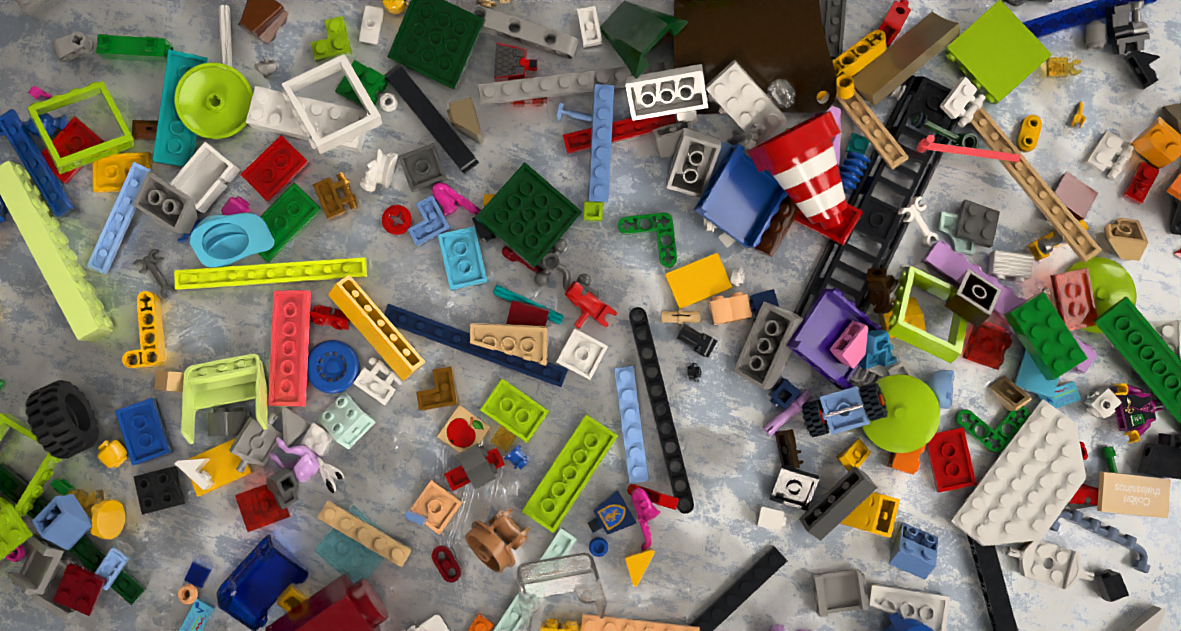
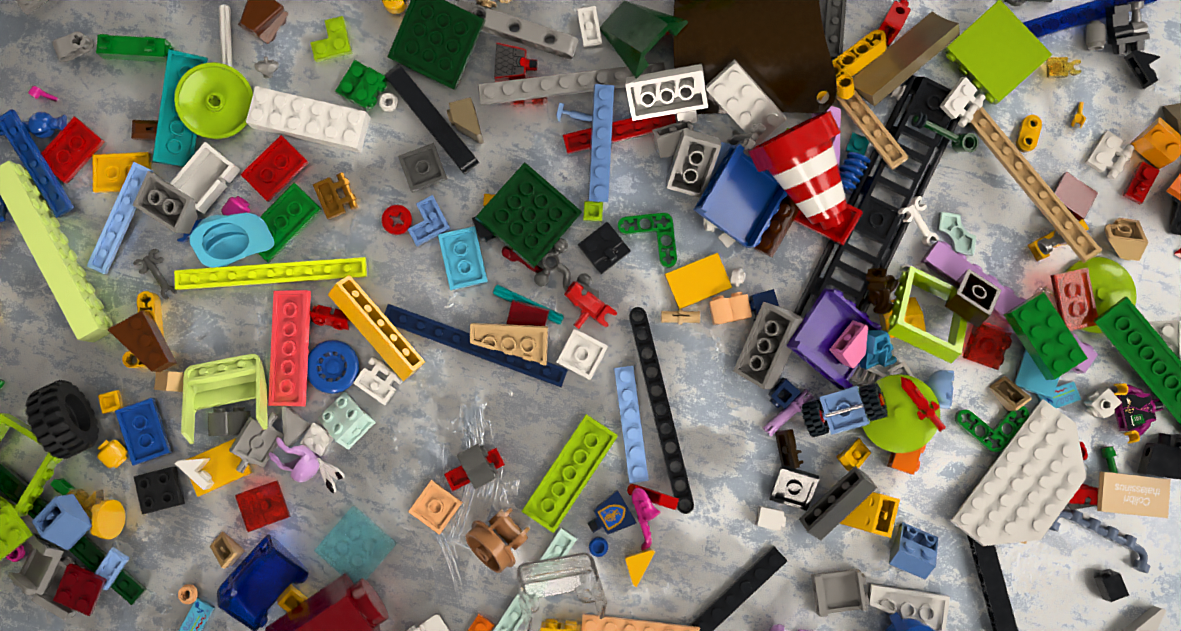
lime window [27,81,134,174] -> none
clear blue tile [184,562,212,588] -> none
dark grey brick [266,467,299,510] -> none
white window [281,54,382,154] -> none
tan plate [317,500,412,567] -> none
white plate [359,5,385,46] -> none
white piece [359,149,398,192] -> none
medium blue tile [405,509,428,525] -> none
pearl gold plate [416,366,458,411] -> none
dark red plate [431,545,462,583] -> none
dark pink piece [432,182,482,216] -> none
tile [437,405,491,453] -> none
lime plate [480,379,550,443] -> none
clear yellow plate [490,425,517,452] -> none
blue brick [504,445,529,470] -> none
black piece [676,324,718,358] -> none
black plate [687,363,702,382] -> none
clear head [767,79,796,108] -> none
coral bar [916,135,1020,162] -> none
red plate [926,427,977,493] -> none
dark grey plate [954,199,1000,248] -> none
white brick [988,250,1034,283] -> none
white plate [1006,540,1094,590] -> none
none -> yellow tile [98,390,124,414]
none -> reddish brown wedge [107,311,177,372]
none -> tan slope [210,531,245,569]
none -> black hinge [578,221,631,275]
none -> red sword [901,376,946,432]

